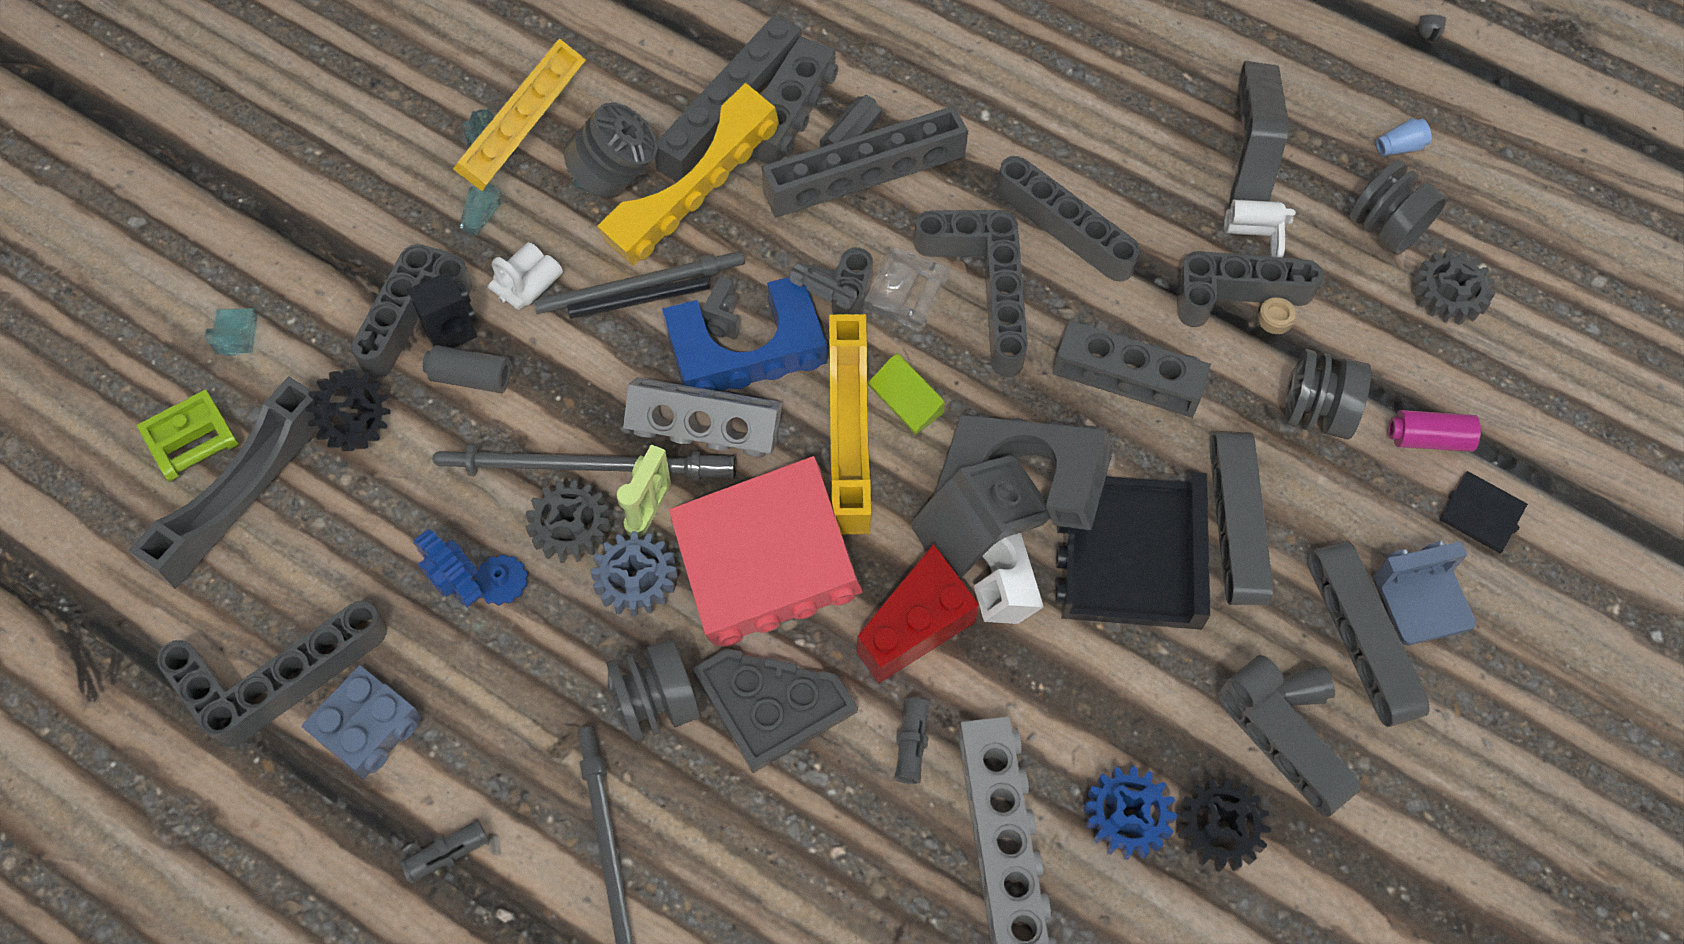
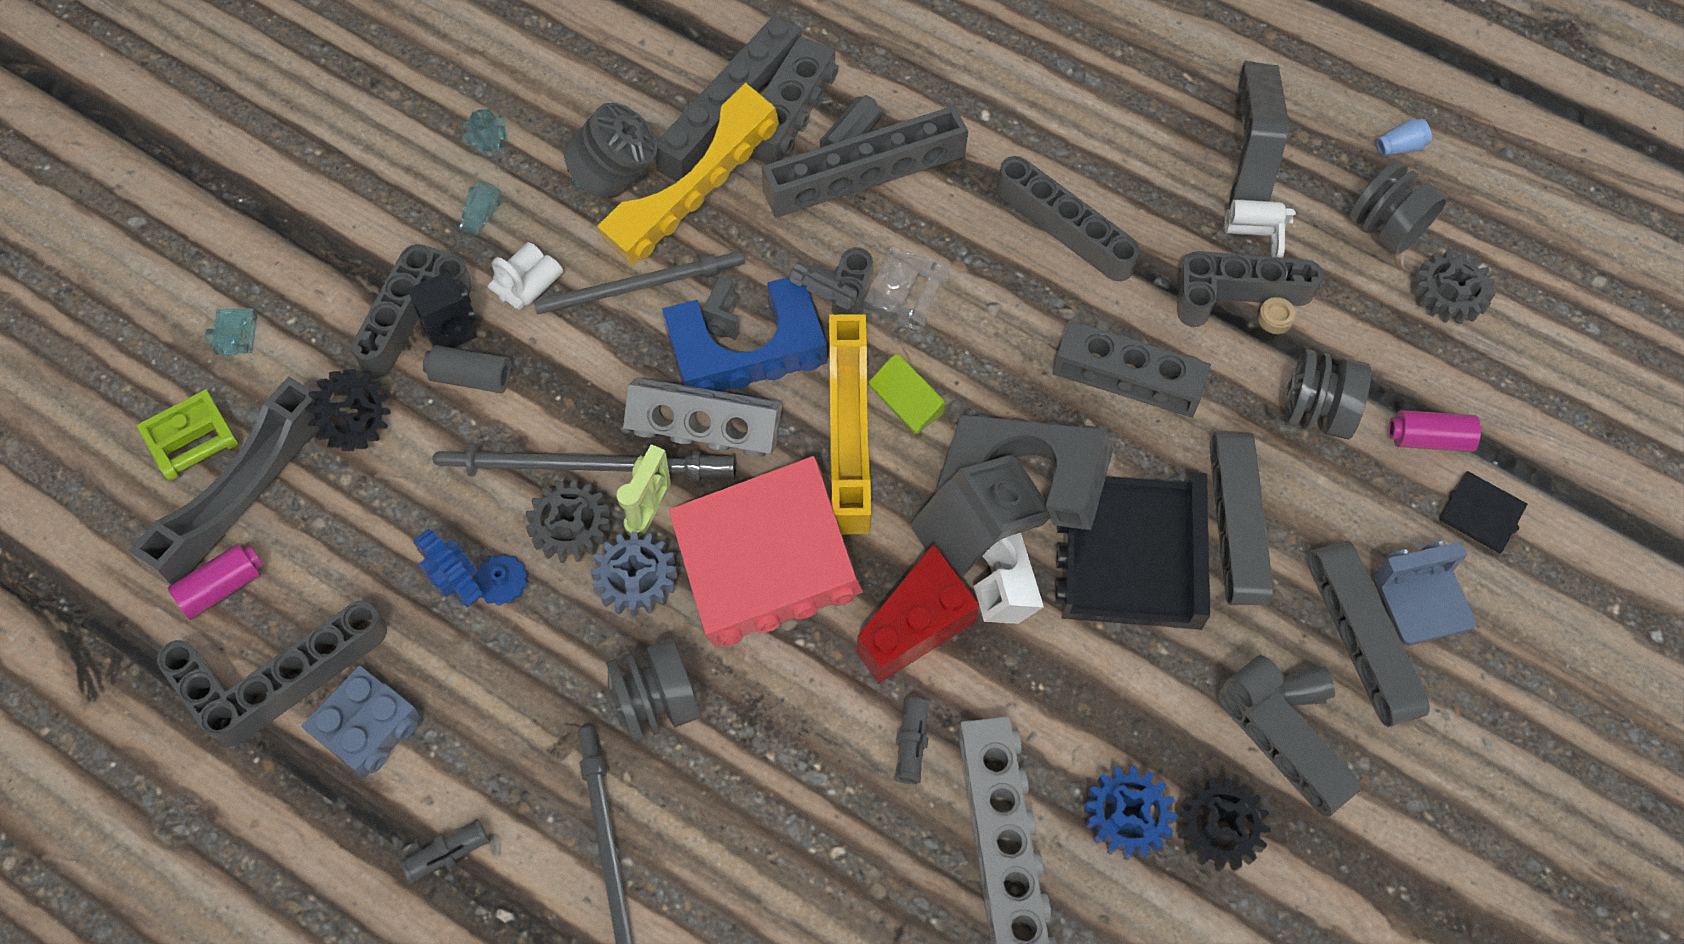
yellow plate [453,38,586,191] -> none
black bar [567,276,710,319] -> none
dark grey plate [692,649,858,773] -> none
dark grey beam [914,210,1028,377] -> none
dark grey hinge [1418,14,1446,40] -> none
none -> dark pink brick [167,543,263,620]

